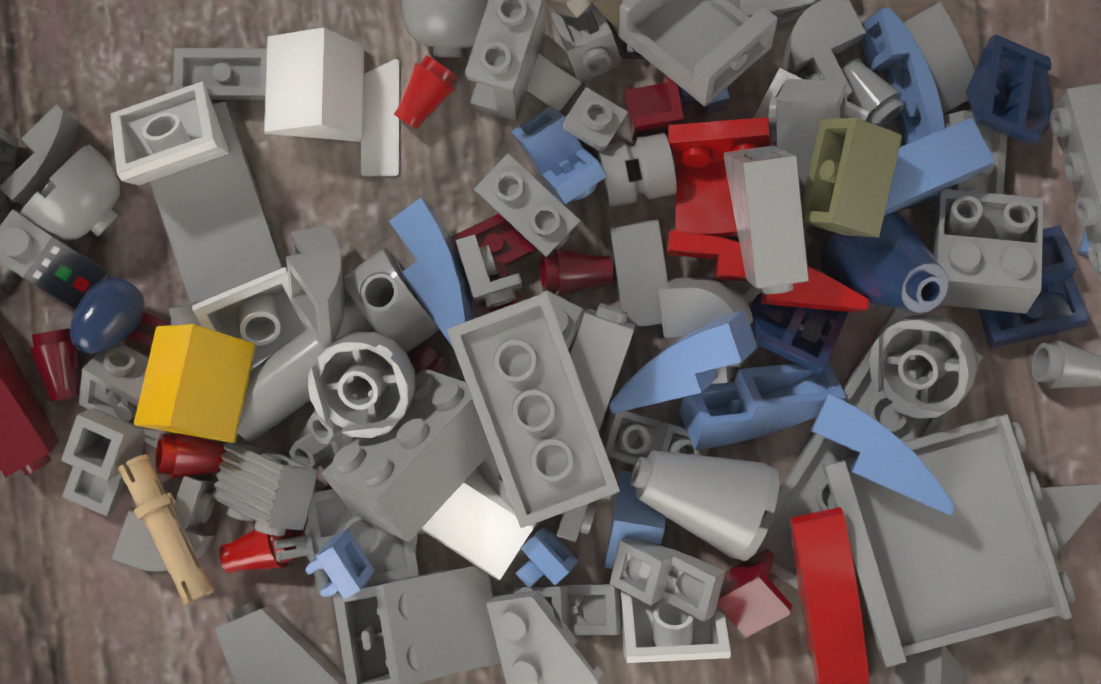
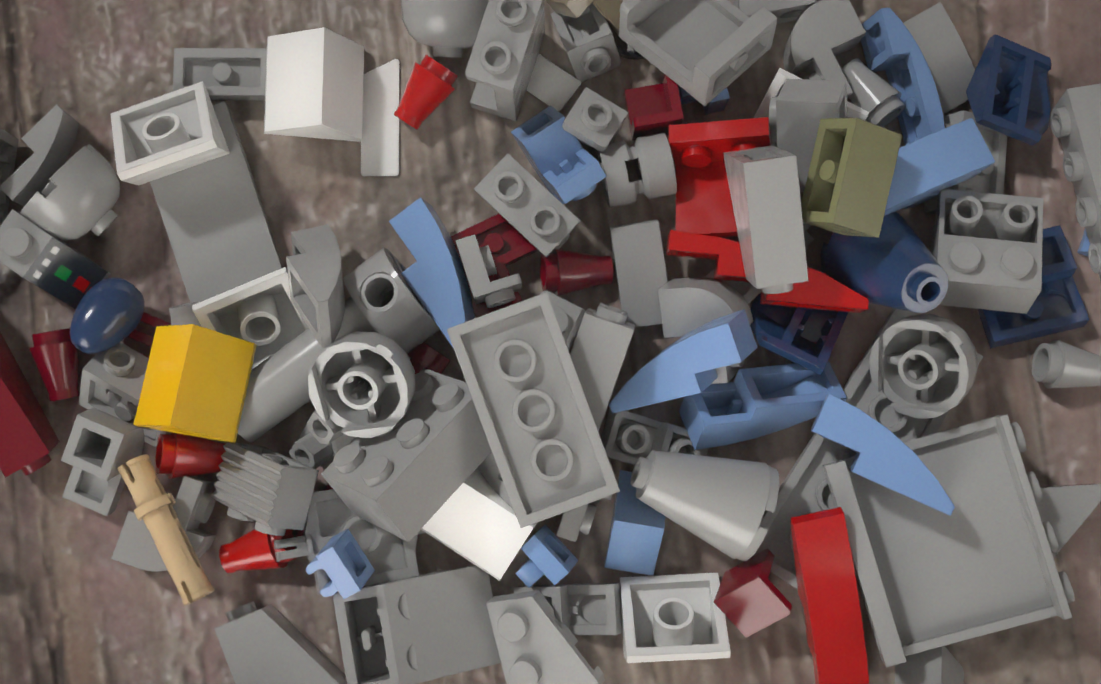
light grey slope [610,537,726,622] -> none

